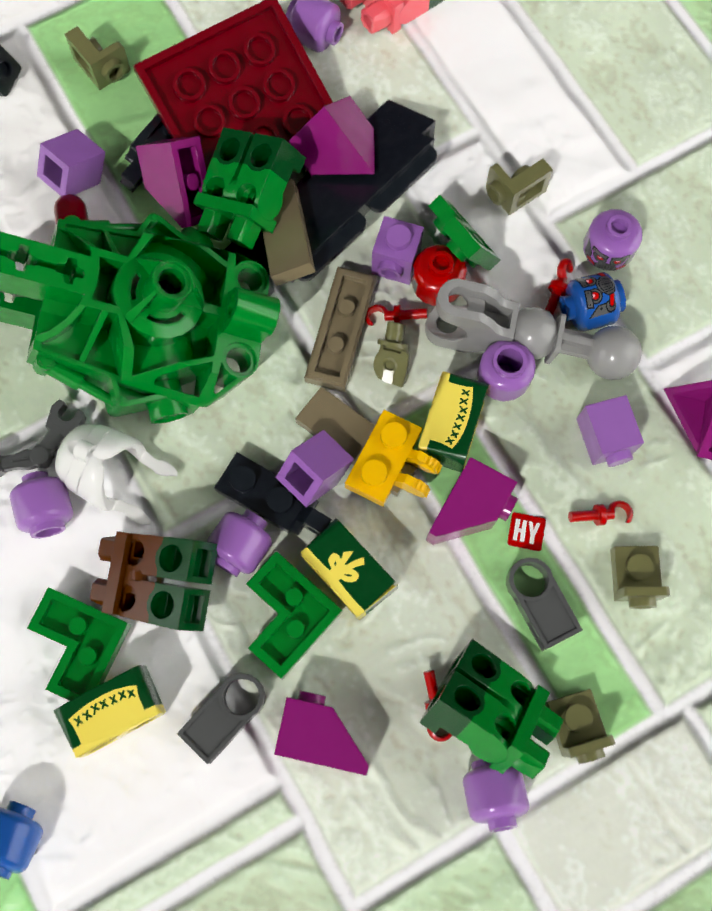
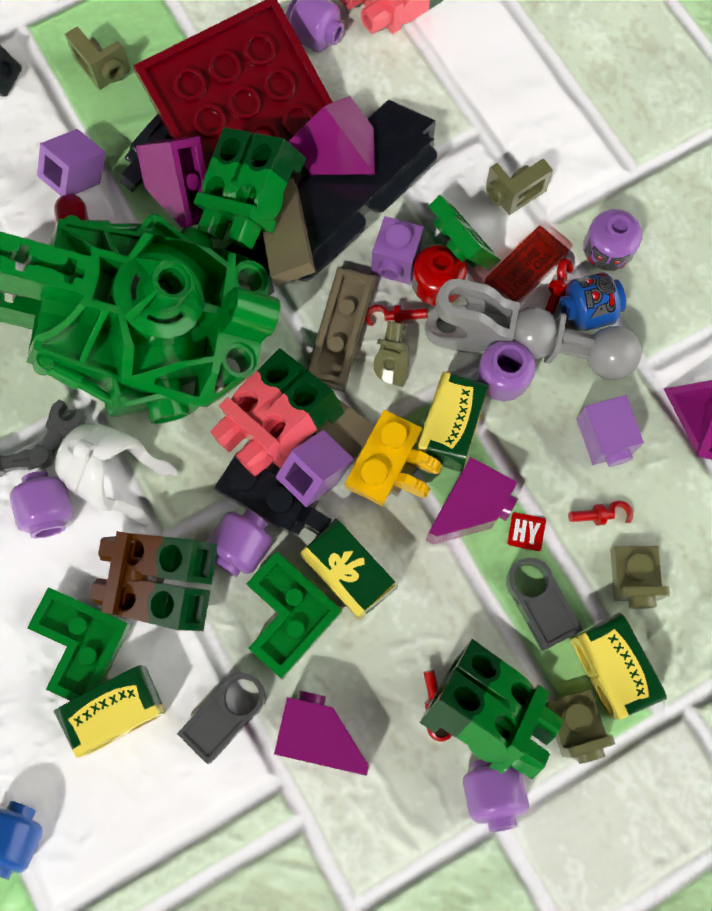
none -> coral hips [210,348,345,476]
none -> clear red tile [484,225,570,303]
none -> light yellow piece [569,612,667,720]

